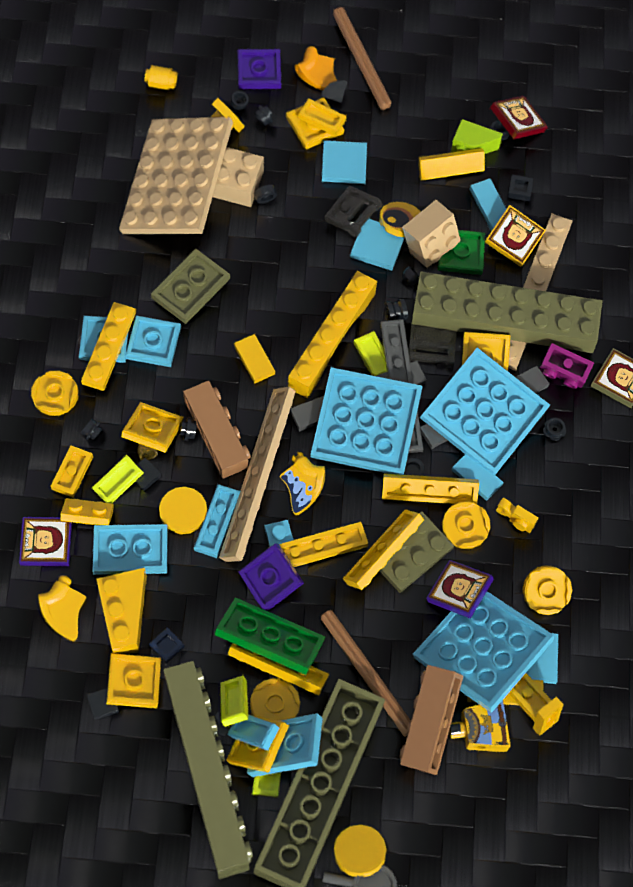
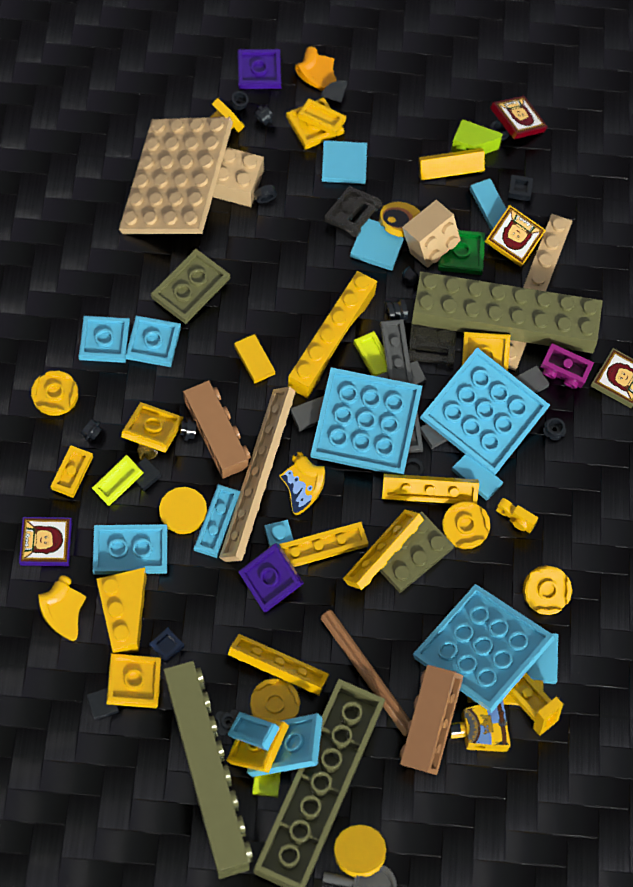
yellow plate [61,498,113,525] -> none
yellow plate [81,302,136,391] -> none
yellow brick [145,65,177,90] -> none
green plate [215,597,325,675] -> none
neon yellow tile [220,675,248,726] -> none
medium nougat axle [333,7,391,110] -> none
tile [427,560,493,619] -> none

